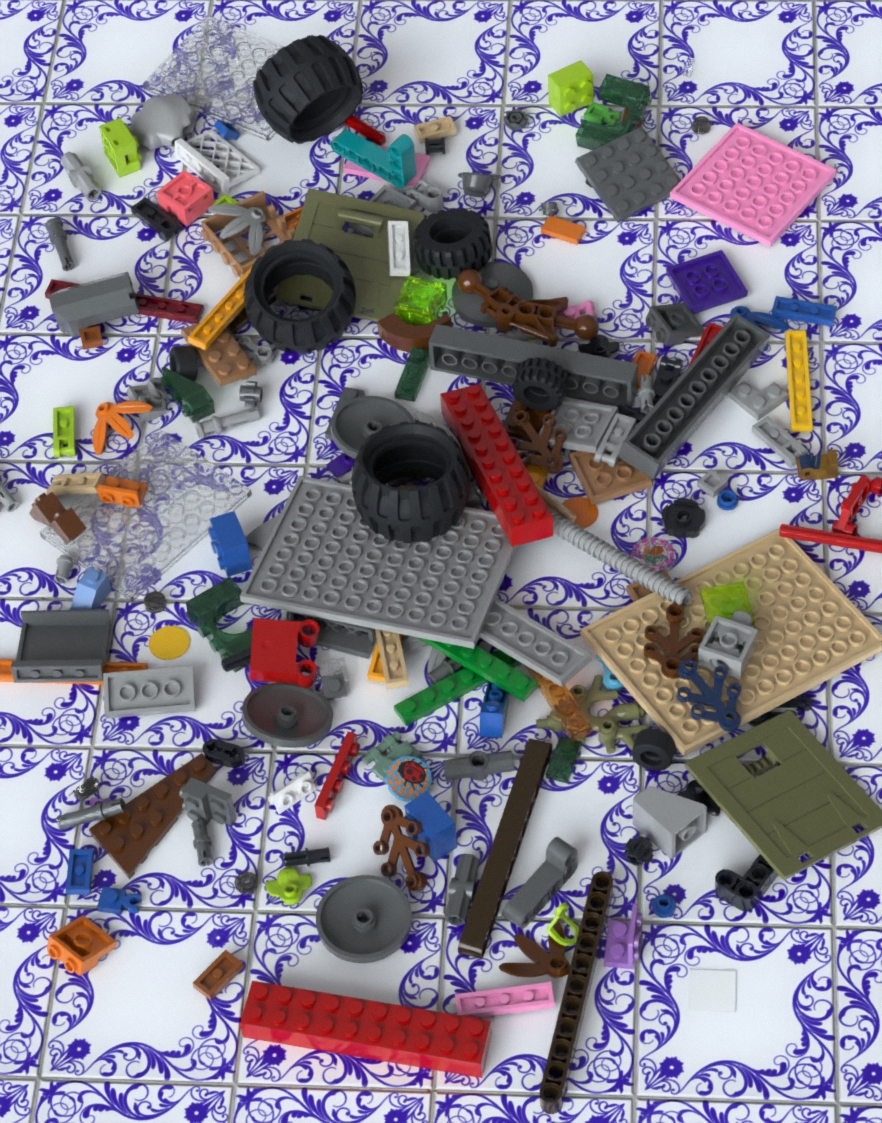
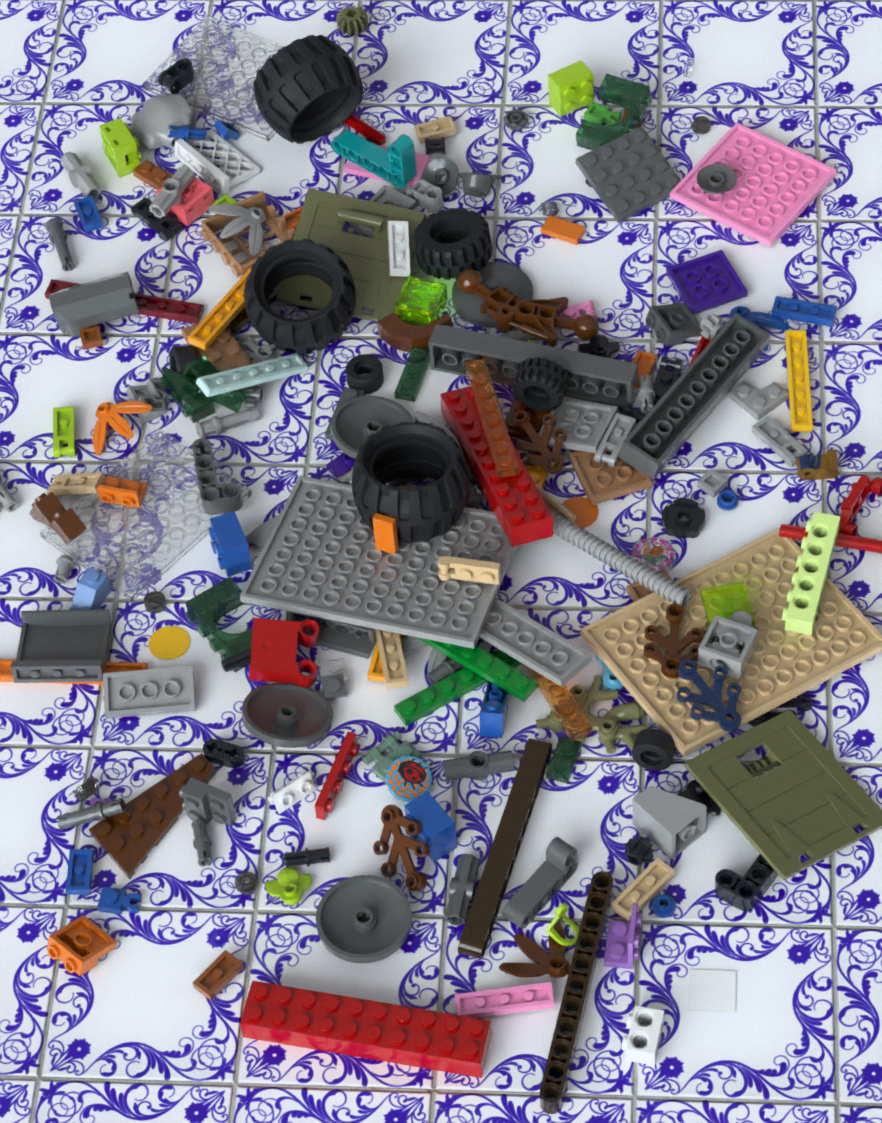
none -> blue plate [73,196,104,233]
none -> dark orange plate [133,160,173,190]
none -> light grey piece [149,165,195,218]
none -> black piece [158,58,195,94]
none -> blue axle [168,125,207,141]
none -> clear green slope [180,356,246,413]
none -> dark grey beam [192,438,243,515]
none -> light aqua tile [196,353,308,397]
none -> olive gear [336,5,368,36]
none -> black tyre [346,354,384,394]
none -> orange tile [372,513,399,555]
none -> dark grey dish [422,157,459,196]
none -> tan plate [437,556,501,585]
none -> clear orange plate [464,359,519,478]
none -> tan plate [611,857,676,922]
none -> white brick [622,1005,664,1066]
none -> dark grey dish [697,164,737,194]
none -> light grey gear [700,314,725,340]
none -> yellowish green brick [782,511,840,635]

